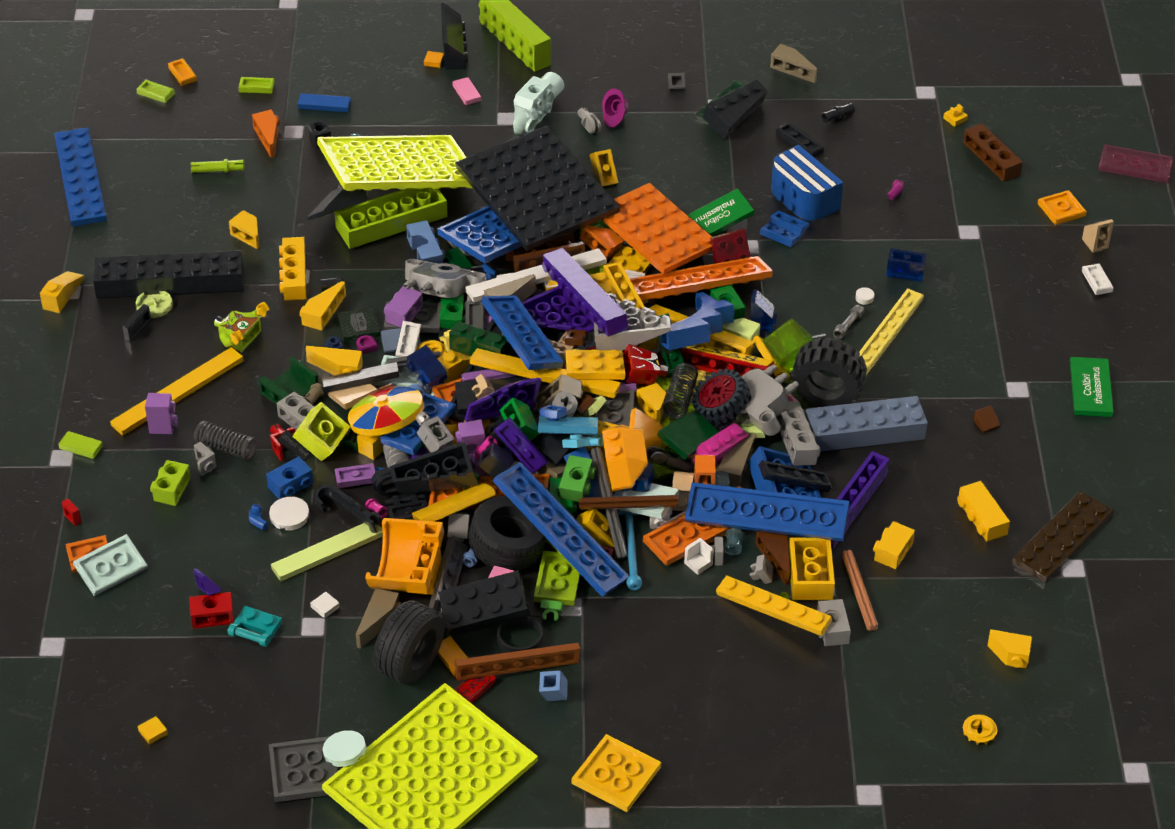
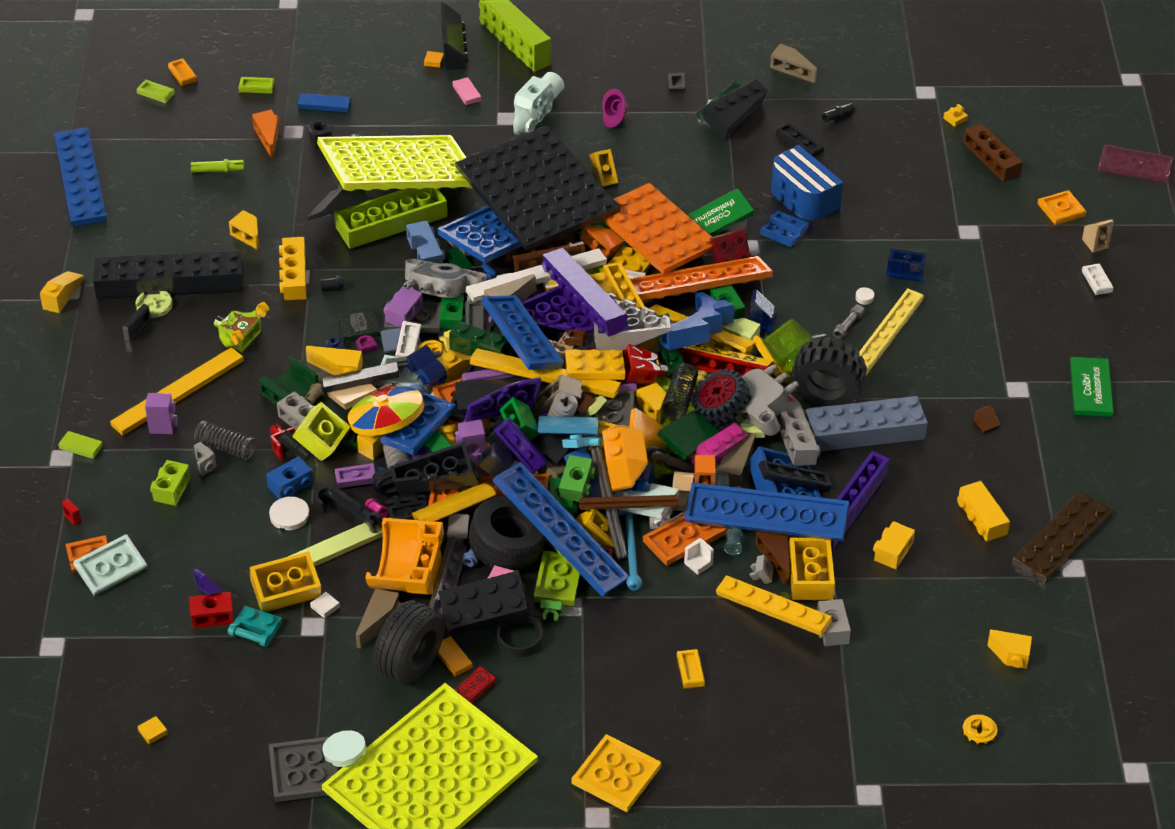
blue arm [249,504,269,531] -> none
yellow slope [300,281,346,331] -> none
light grey piece [416,412,455,452] -> none
dark orange plate [455,643,580,680] -> none
tan tile [472,374,495,399] -> none
dark pink pin [474,436,498,459] -> none
medium blue brick [539,670,568,701] -> none
blue plate [540,405,567,421] -> none
light grey arm [577,107,601,134] -> none
light grey plate [710,537,723,565] -> none
nougat axle [842,550,878,631] -> none
magenta arm [887,180,905,200] -> none
none -> yellow brick [250,551,321,612]
none -> yellow tile [677,649,705,689]

